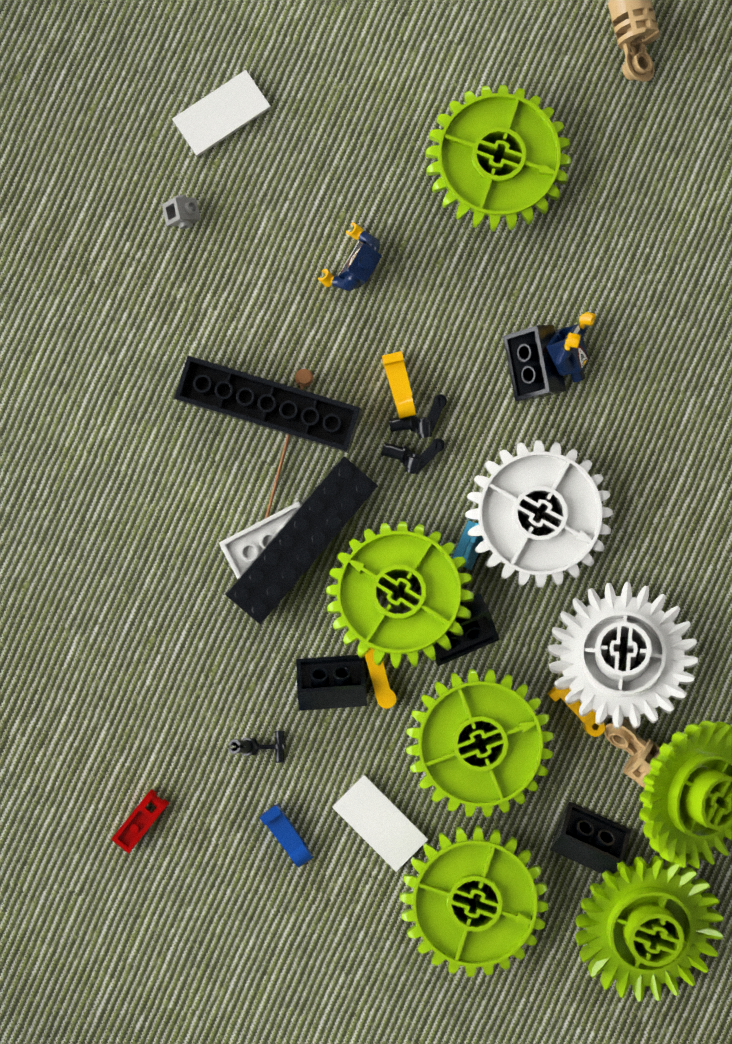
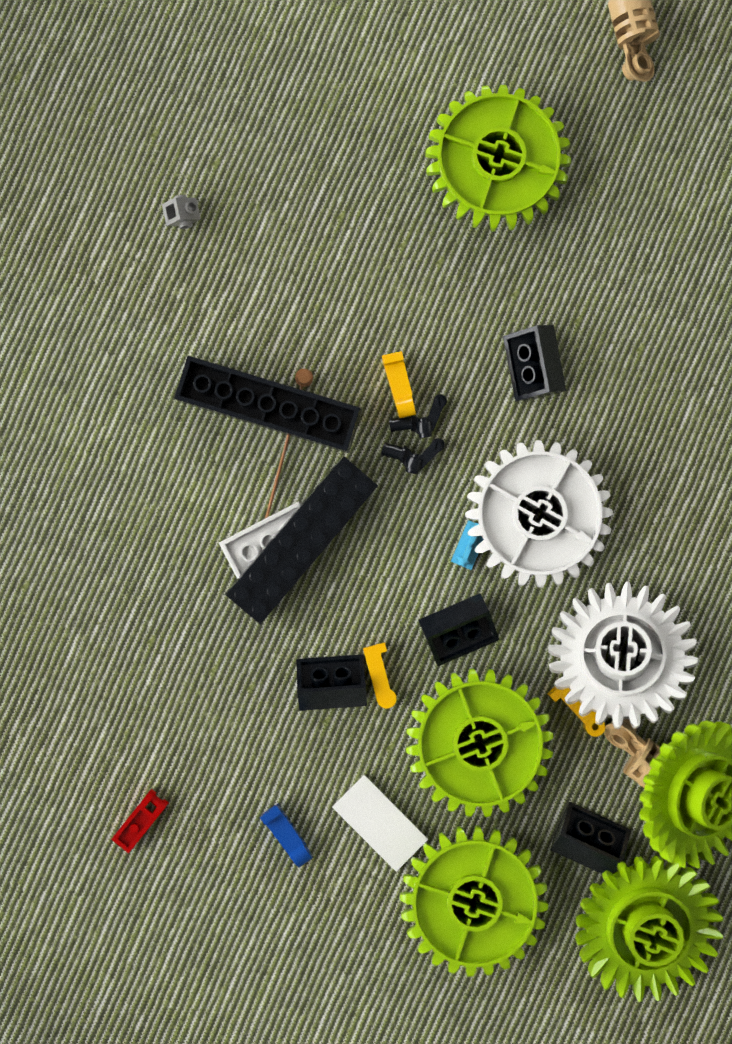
white tile [172,70,271,157] -> none
black pin [228,731,286,763] -> none
dark blue torso [318,222,382,291] -> none
lime gear [326,521,474,669] -> none
dark blue torso [546,312,596,382] -> none

